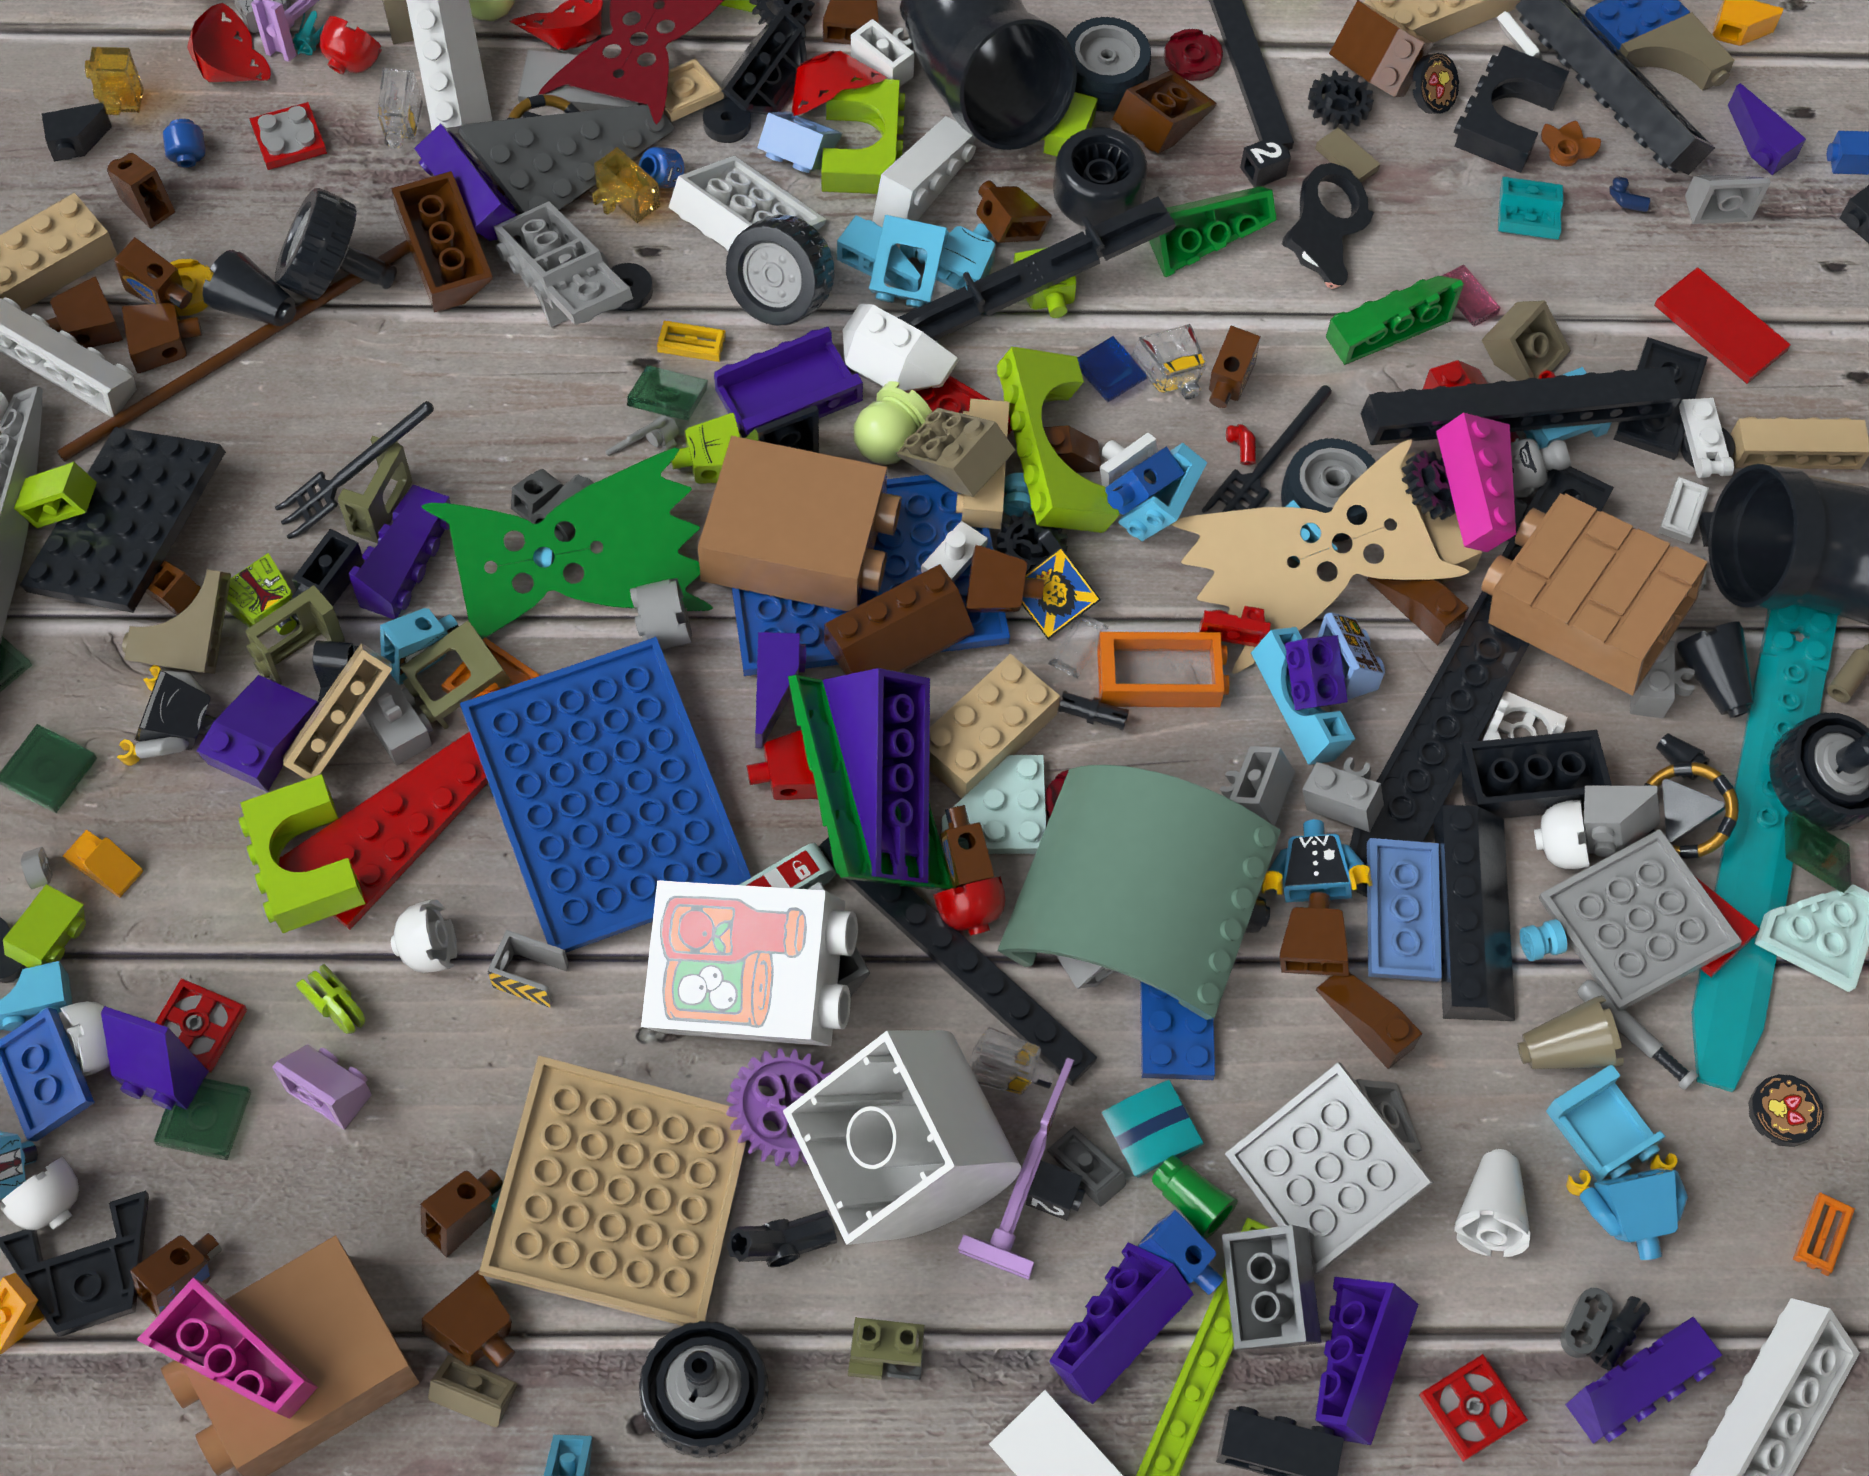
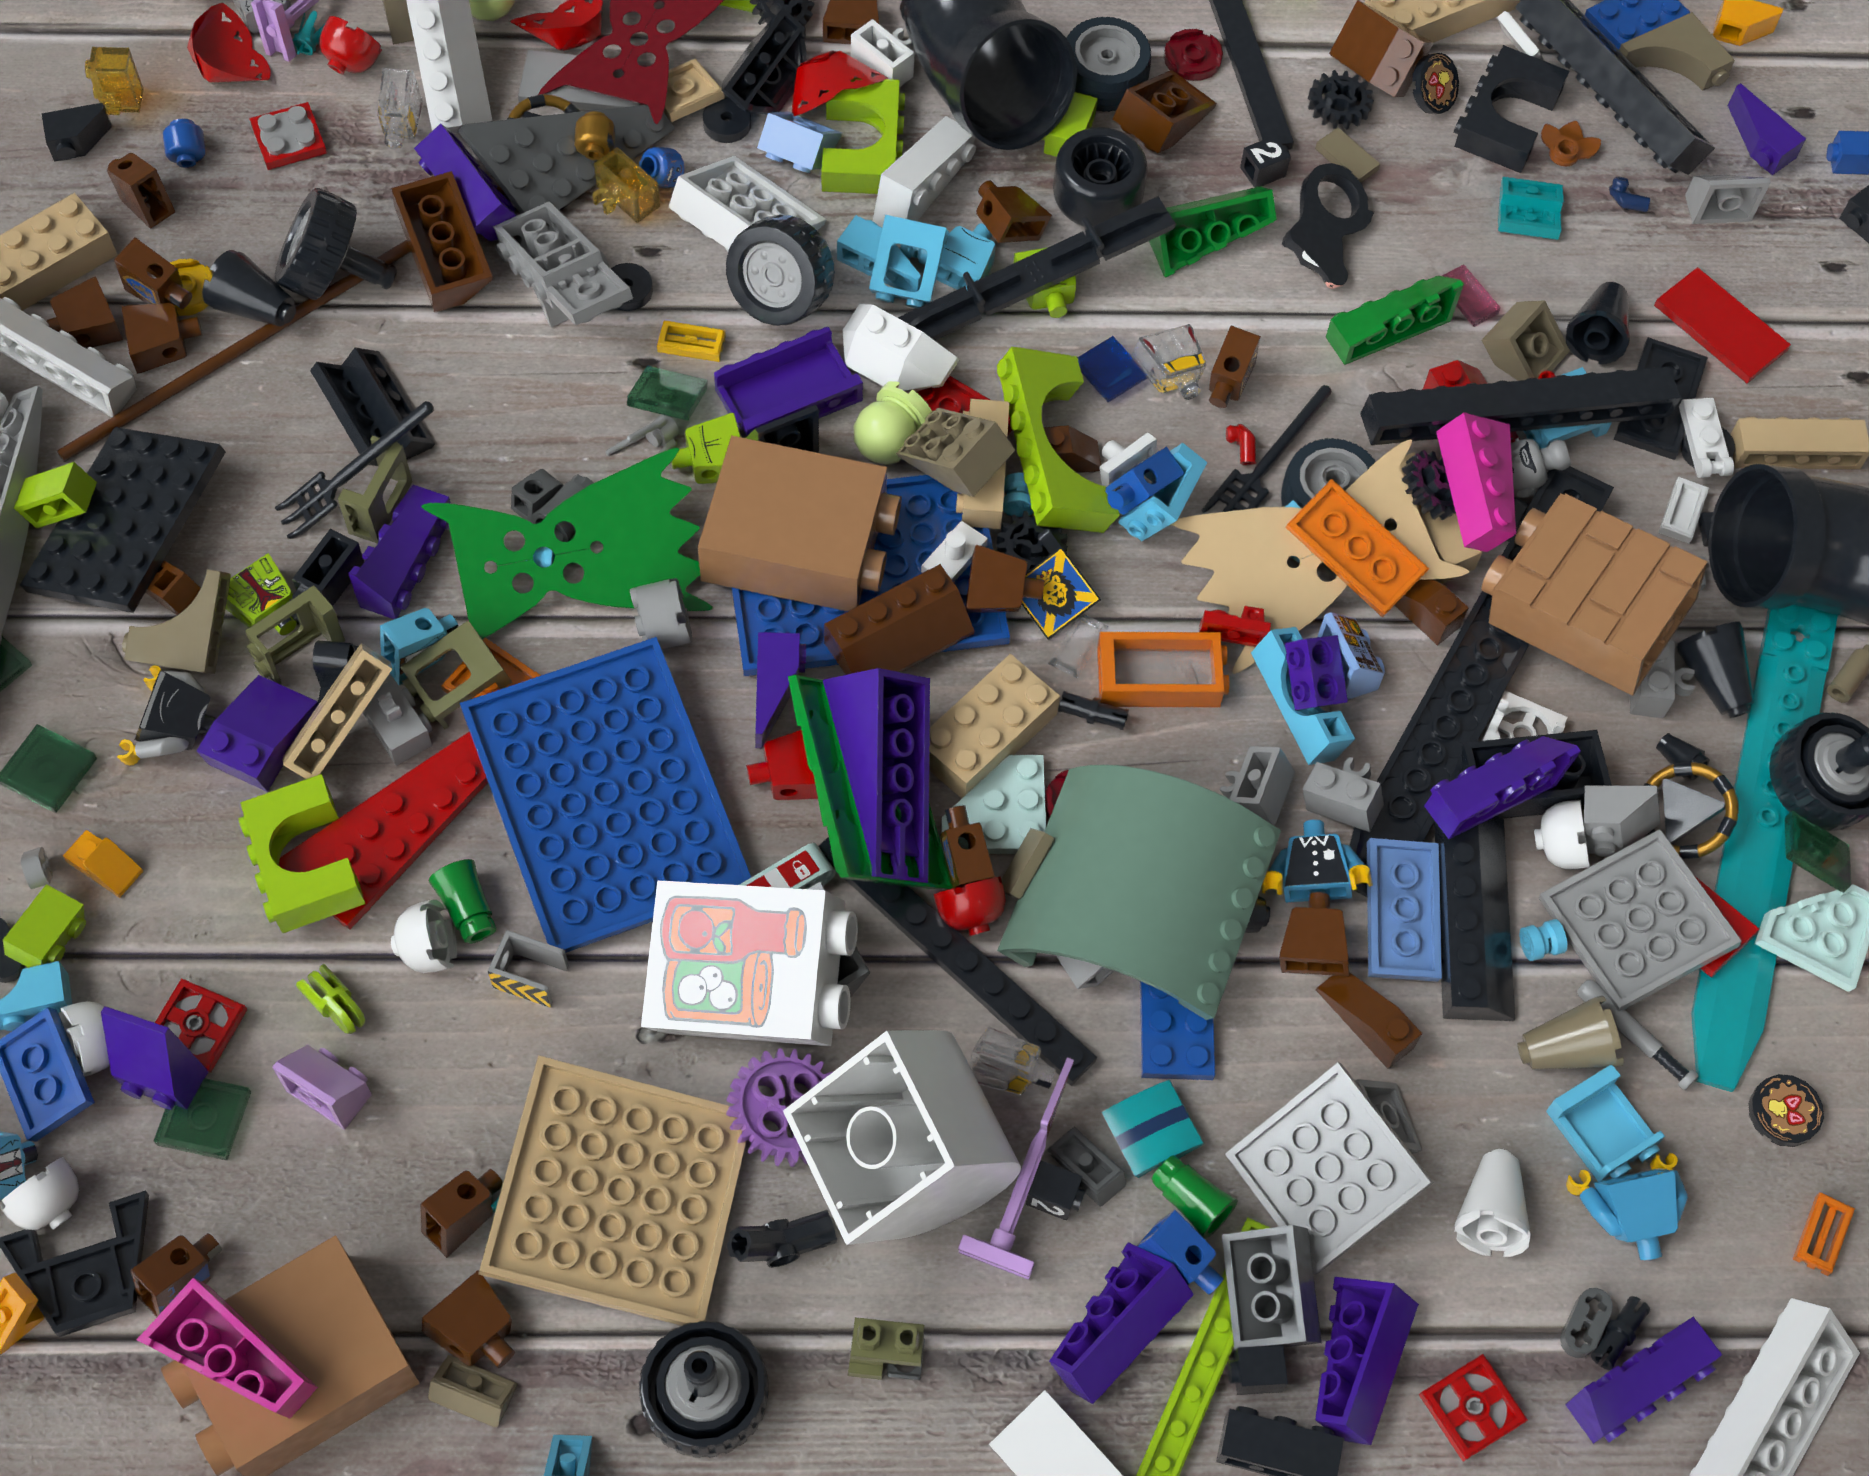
none -> black slope [310,347,435,466]
none -> green plant [428,859,496,944]
none -> pearl gold head [574,111,615,160]
none -> dark tan tile [1002,828,1054,899]
none -> black brick [1228,1345,1288,1395]
none -> orange tile [1285,479,1429,618]
none -> dark purple wedge [1424,736,1581,839]
none -> black cone [1566,282,1630,364]

